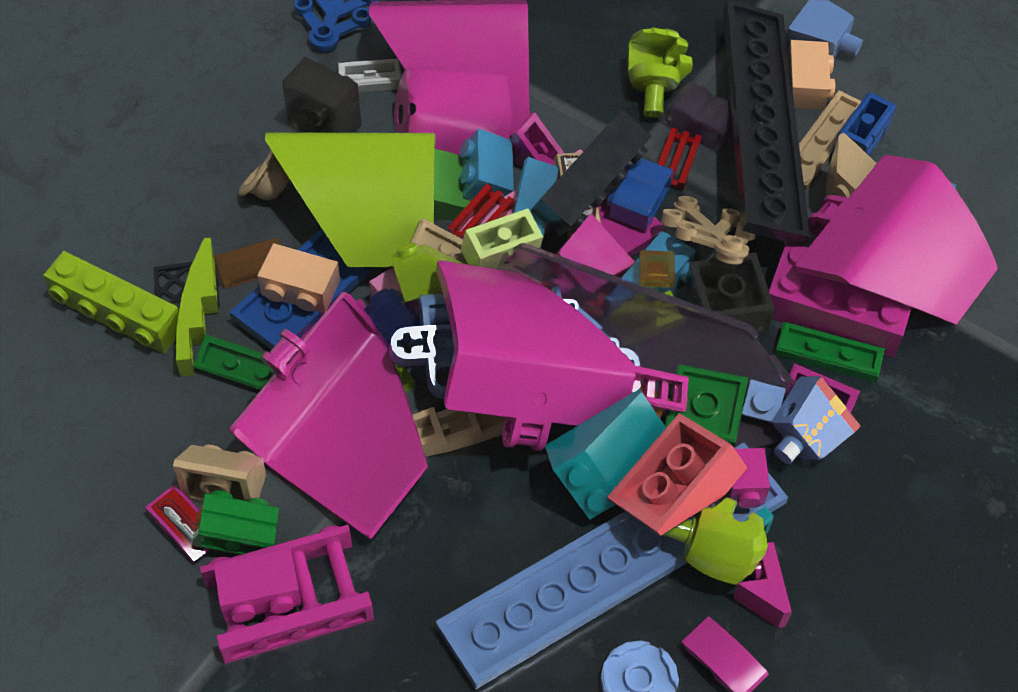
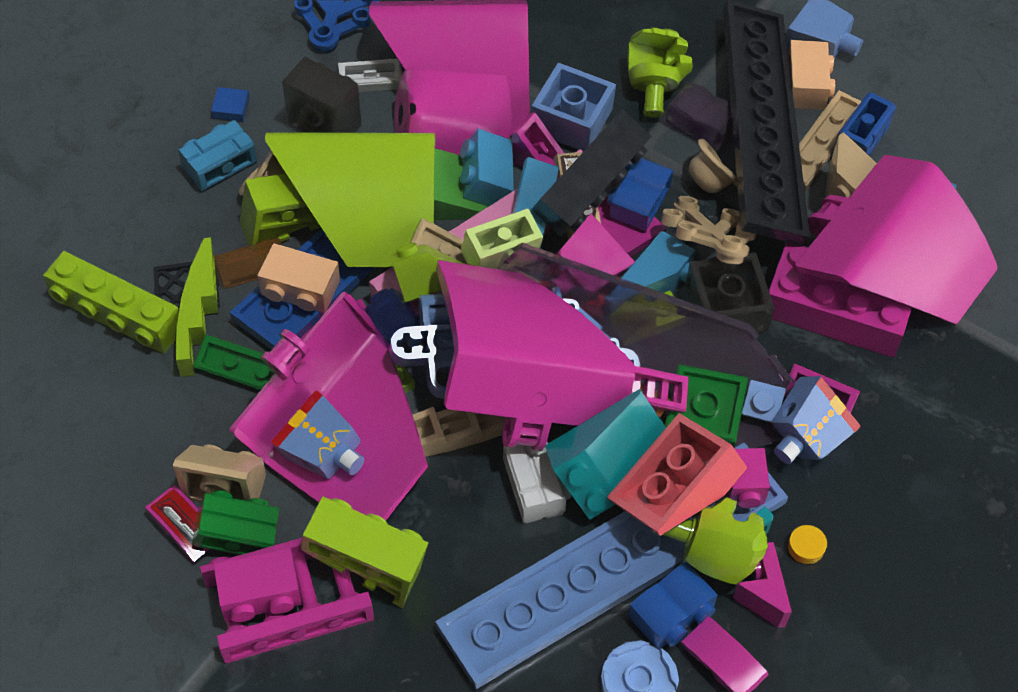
red tile [448,184,514,239] -> none
clear orange plate [639,250,675,288] -> none
red tile [658,128,702,190] -> none
green tile [775,322,885,383] -> none
none -> dark azure brick [178,120,257,192]
none -> blue tile [211,87,250,122]
none -> lime wedge [240,174,321,253]
none -> medium blue torso [271,390,365,479]
none -> lime wedge [301,496,429,608]
none -> white brick [503,442,571,523]
none -> medium blue brick [531,62,616,152]
none -> blue brick [627,562,717,649]
none -> tan hat [689,139,738,193]
none -> yellow tile [788,525,827,564]

